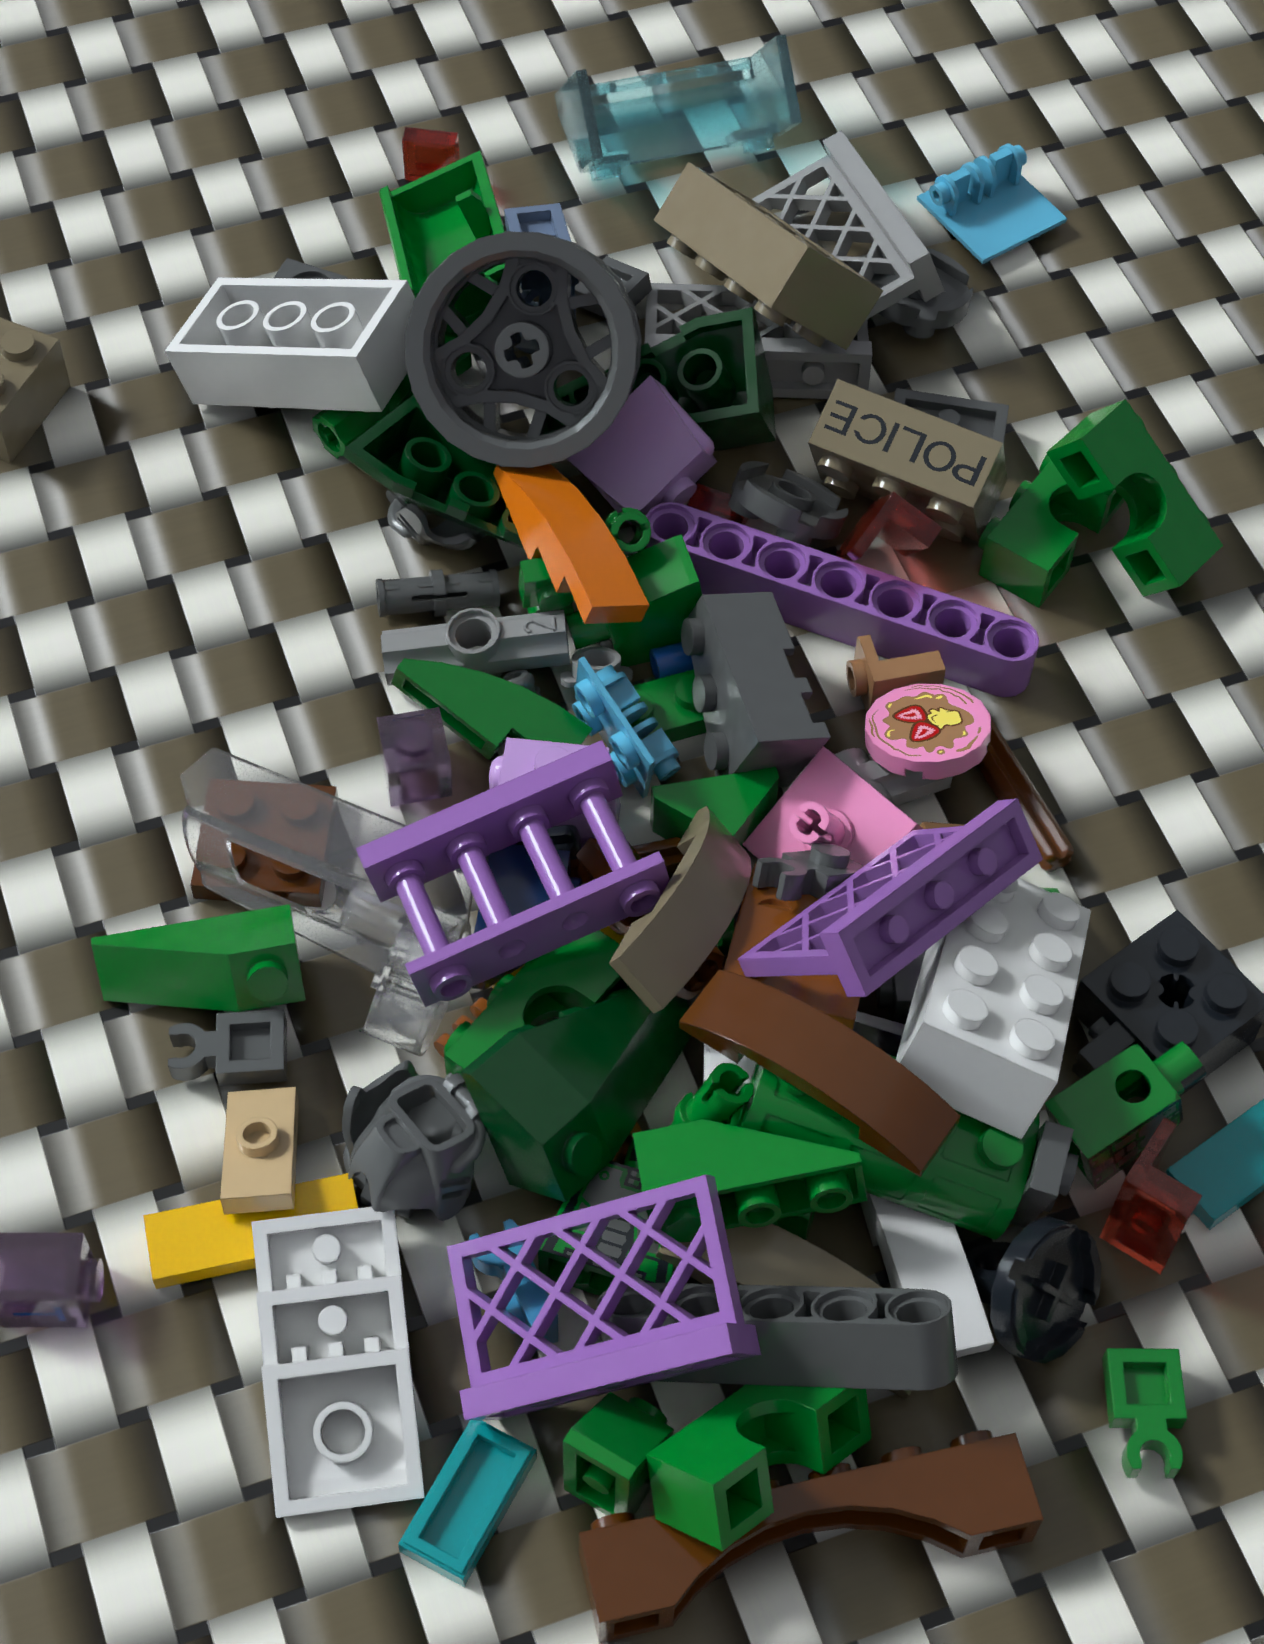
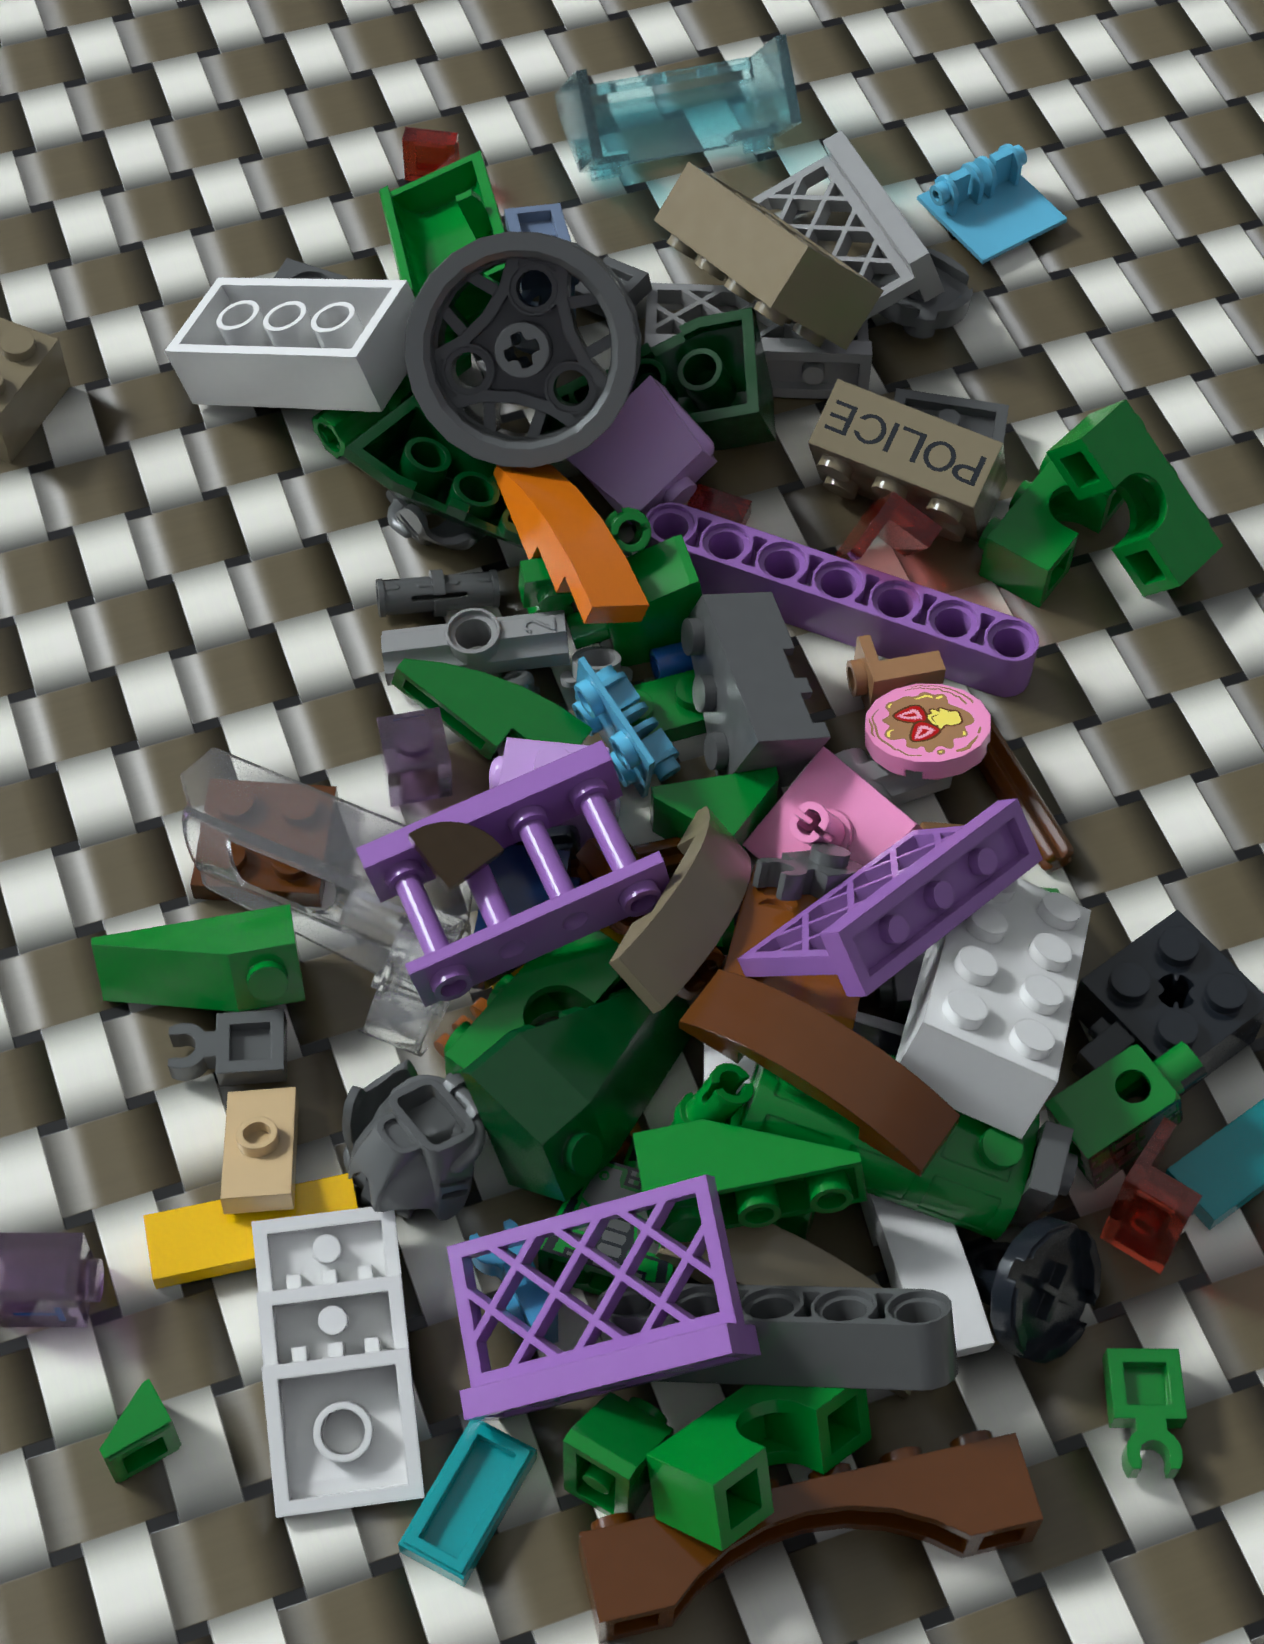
dark grey plate [728,461,849,547] -> none
none -> green slope [99,1379,182,1483]
none -> dark brown tile [408,821,504,893]

